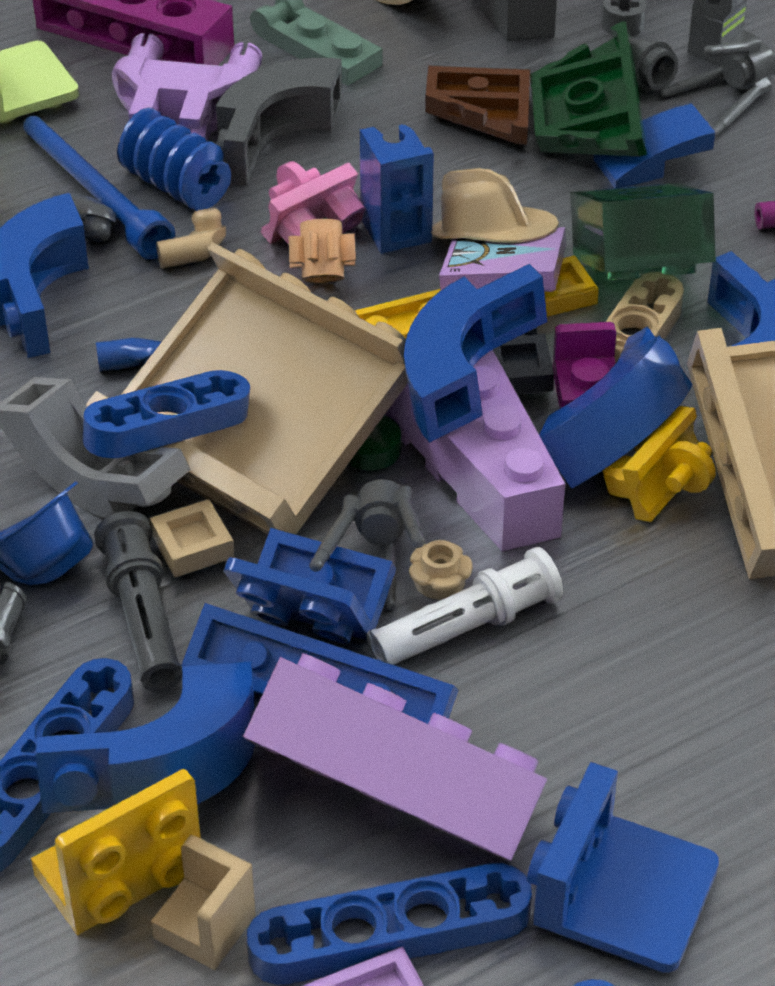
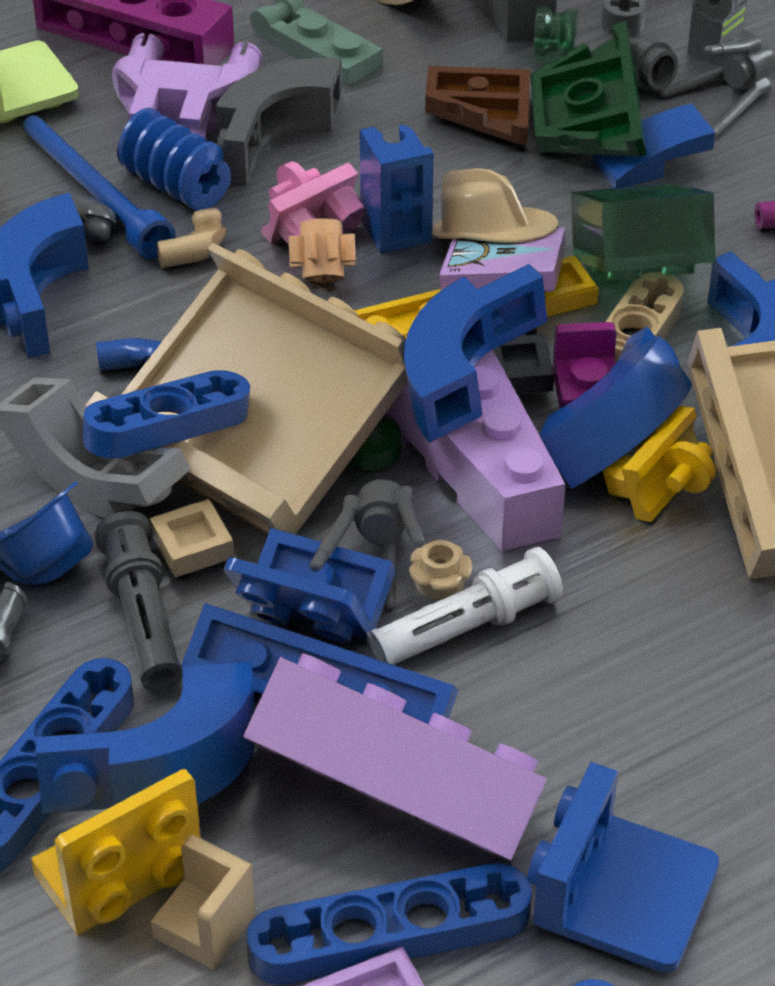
none -> clear green wheel [533,6,578,57]

